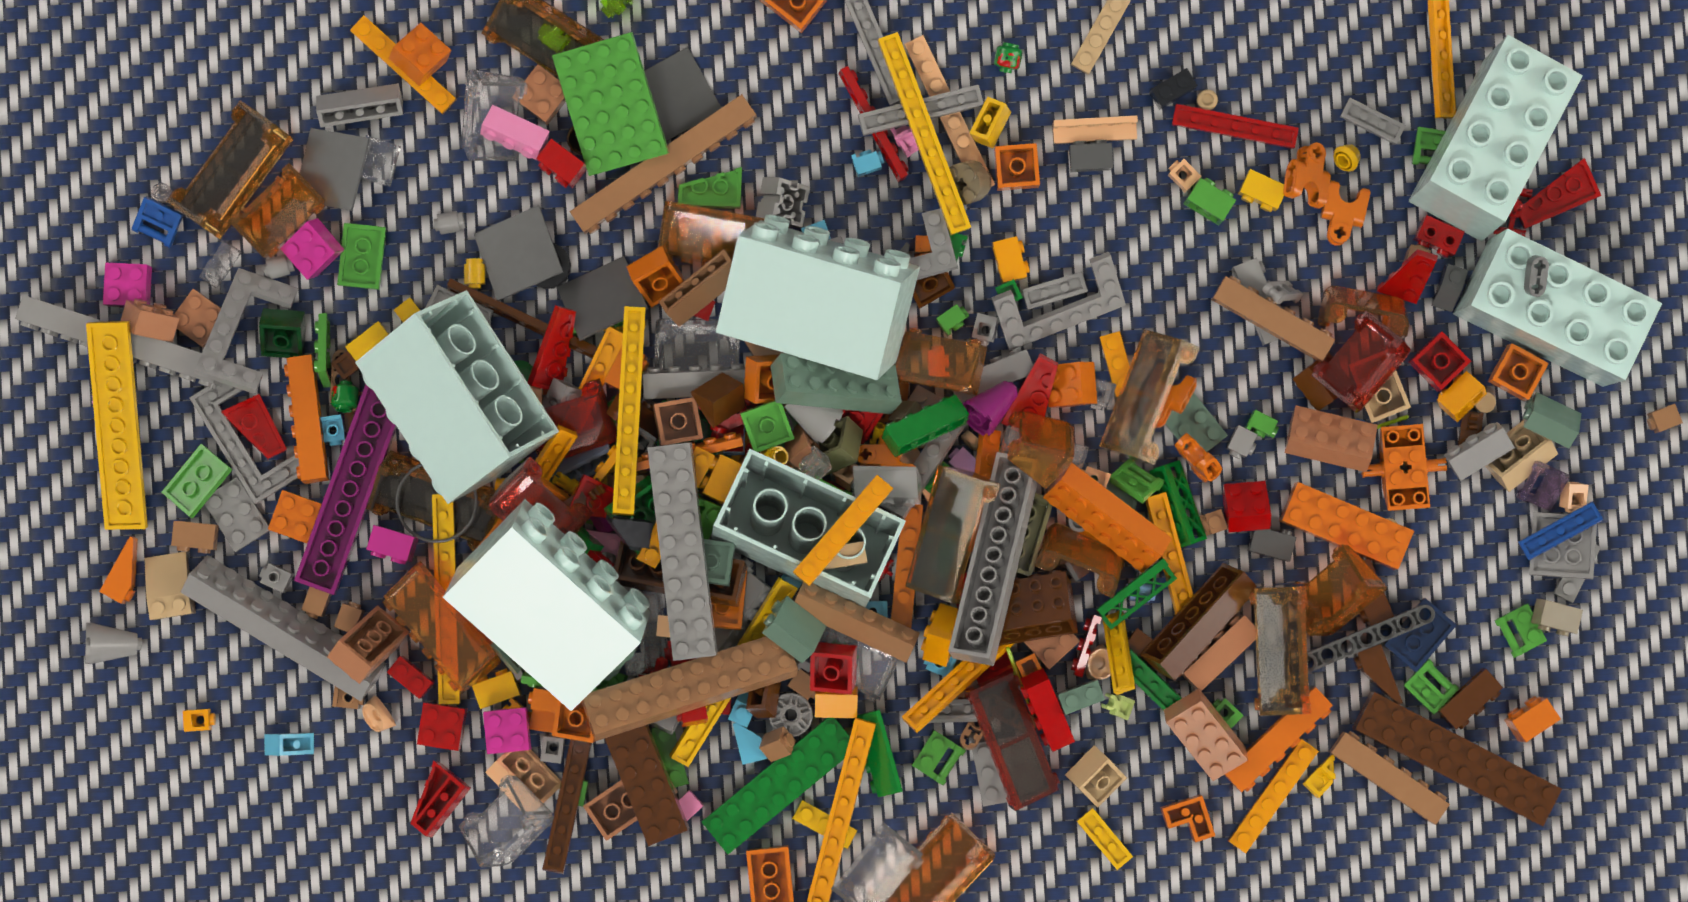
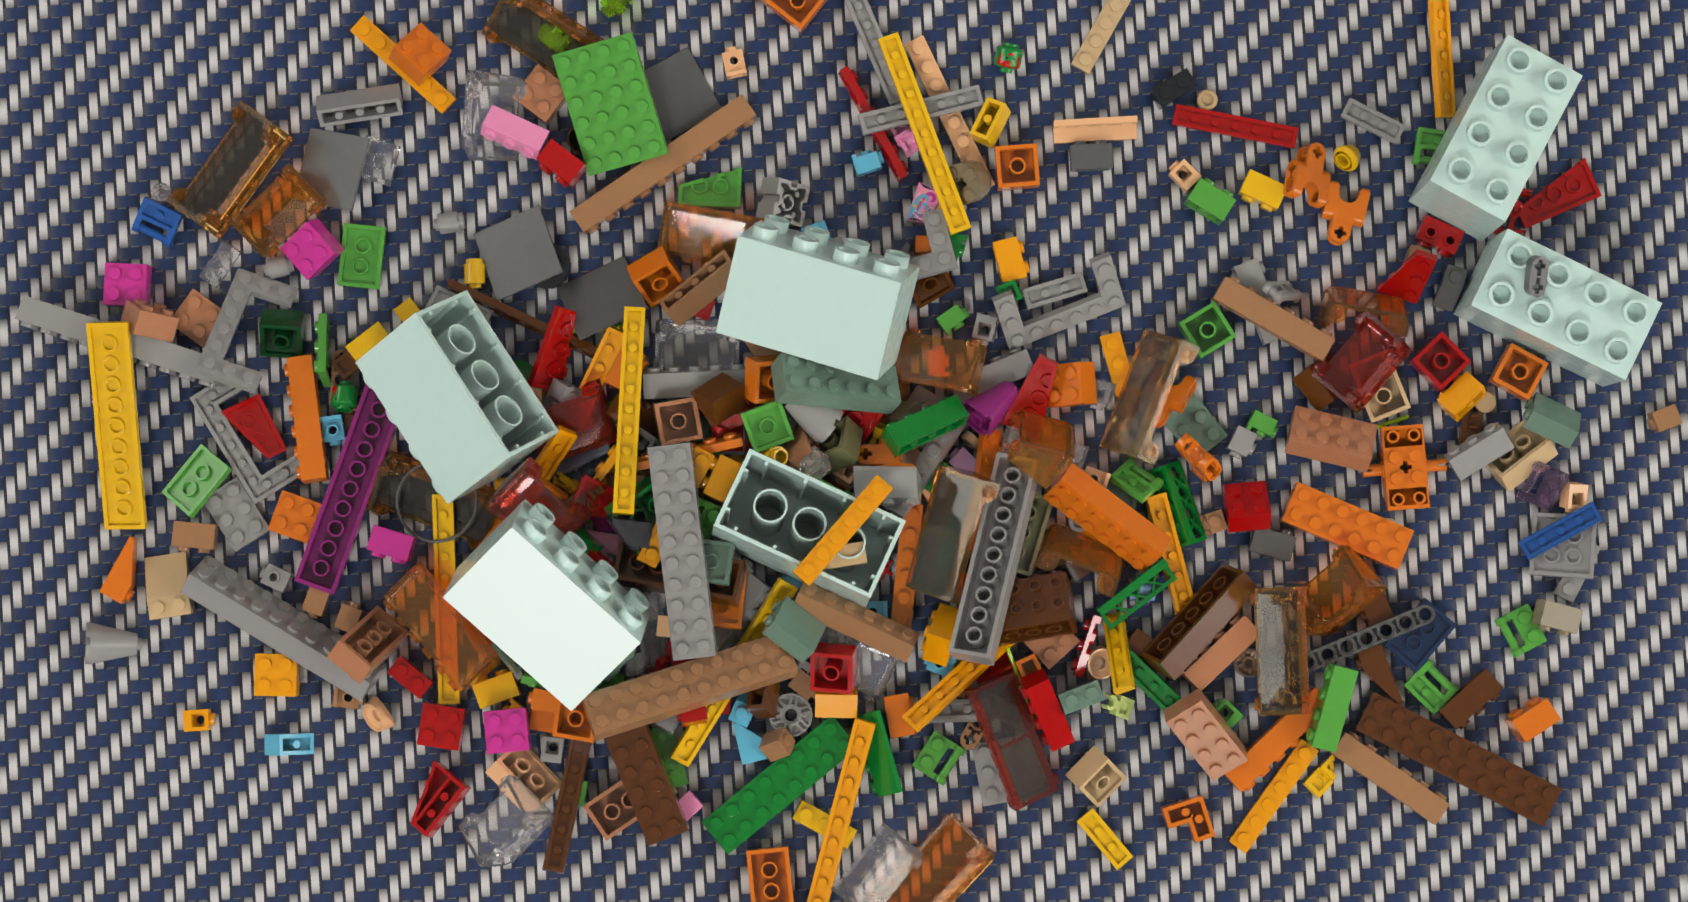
none -> light orange brick [254,653,301,697]
none -> light nougat brick [722,46,747,80]
none -> orange brick [883,692,916,739]
none -> torso [906,182,940,225]
none -> bright green brick [1177,301,1237,360]
none -> medium nougat wheel [1233,648,1264,678]
none -> bright green brick [1306,662,1359,753]

